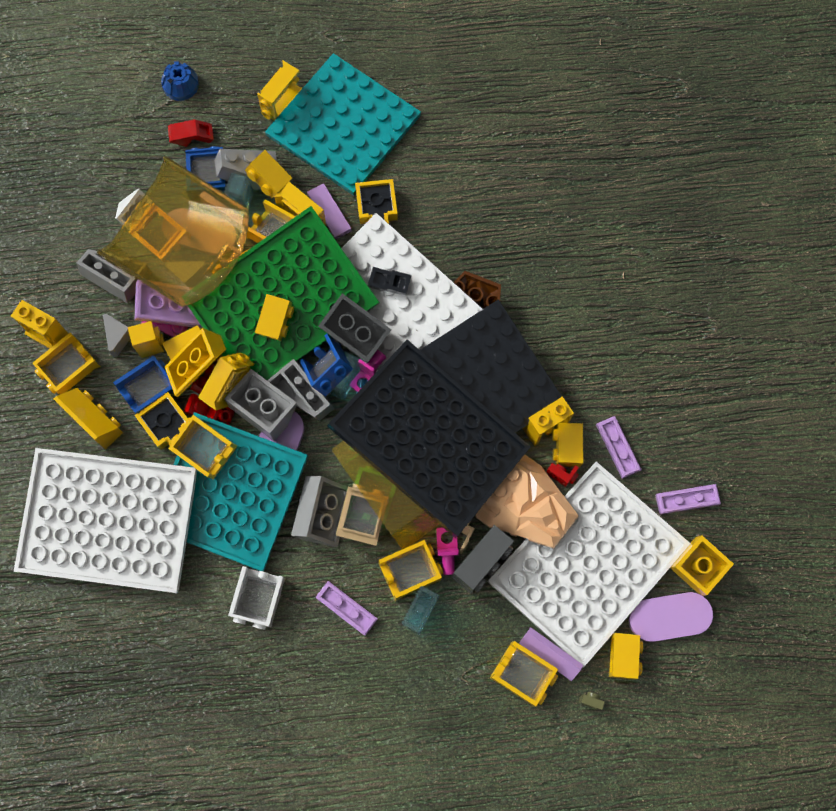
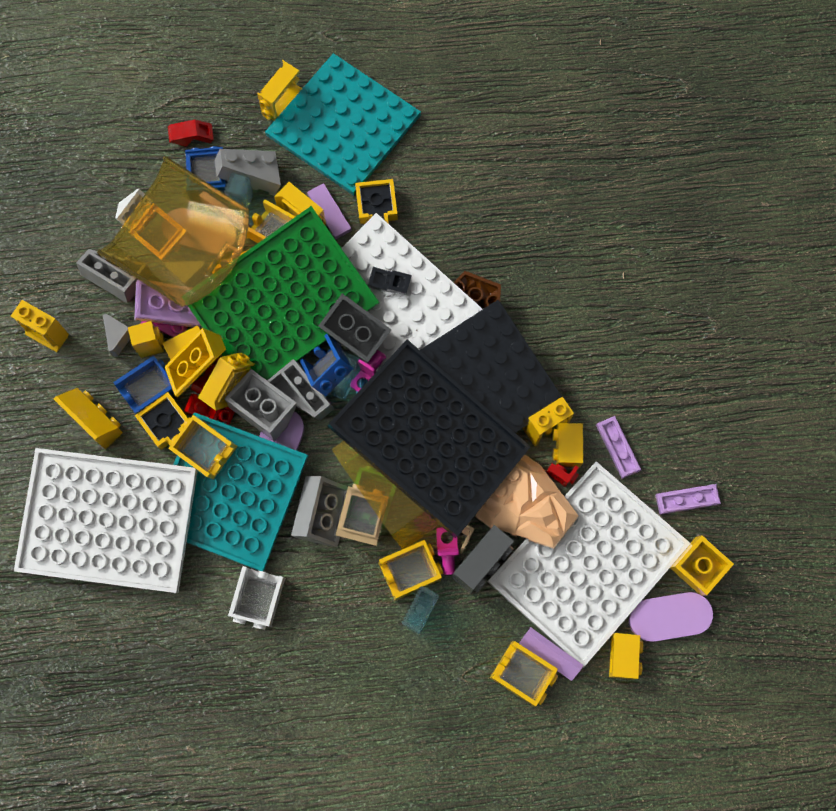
window [33,333,101,394] -> none
blue piece [161,61,199,101] -> none
yellow brick [244,150,292,198] -> none
yellow brick [255,294,294,341] -> none
lavender tile [315,581,378,636] -> none
olive plate [579,692,605,710] -> none

